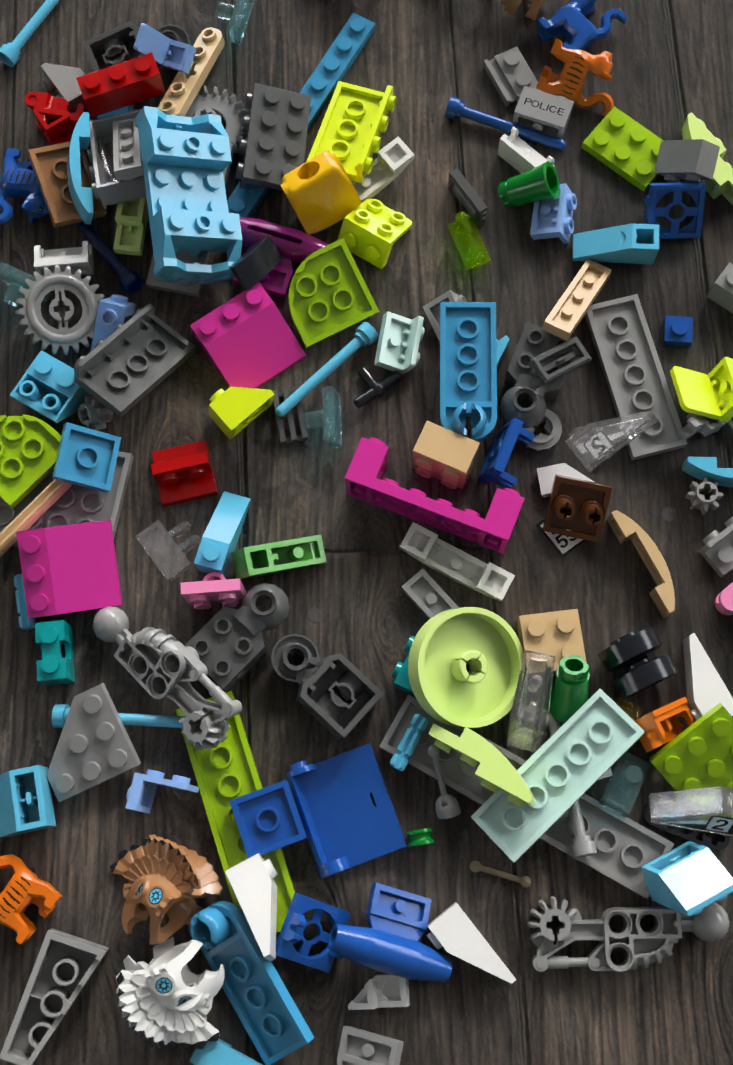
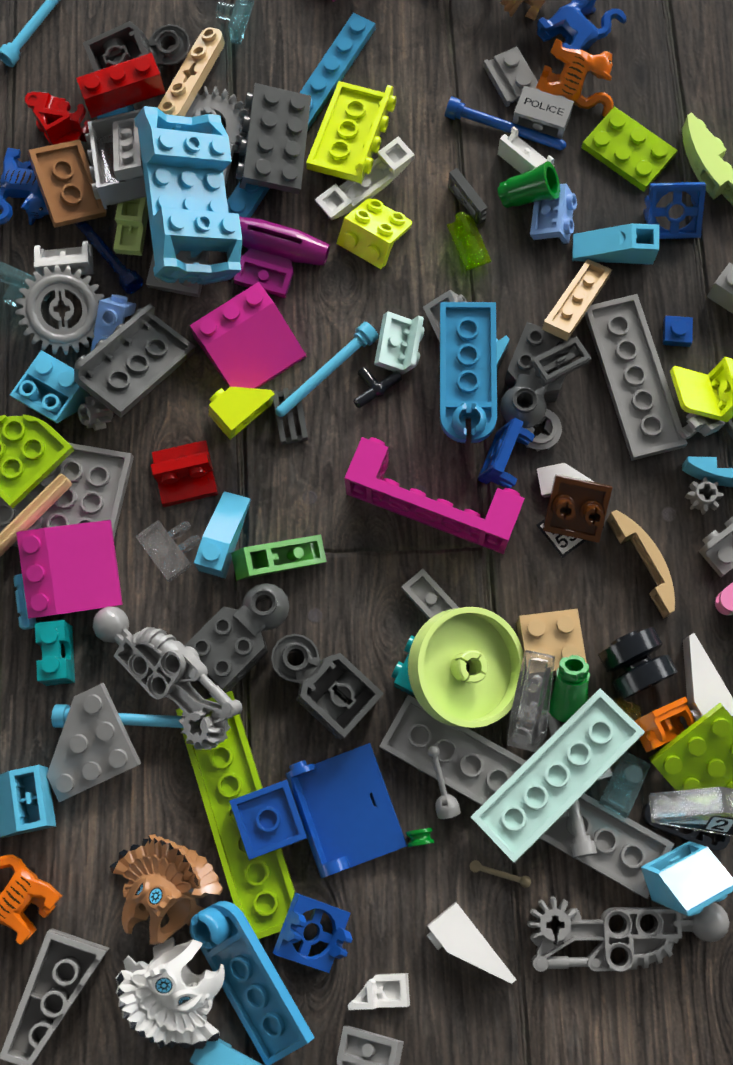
light grey slope [41,63,87,113] -> none
dark azure plate [52,422,122,493] -> none
medium azure slope [67,112,94,224] -> none
light blue bracket [125,769,199,814] -> none
light blue bracket [133,23,197,74] -> none
bright pink plate [181,572,246,610] -> none
white slope [225,853,278,962] -> none
black slope [229,235,283,290] -> none
yellow piece [280,151,362,235] -> none
lime plate [288,238,379,348] -> none
clear light blue tile [304,386,342,448] -> none
blue plate [328,883,452,983] -> none
medium azure axle [390,714,429,771] -> none
white slope [399,522,515,601] -> none
tan brick [412,421,480,489] -> none
yellowish green slope [428,724,536,808] -> none
clear slope [565,410,658,473] -> none
light grey brick [654,139,720,183] -> none

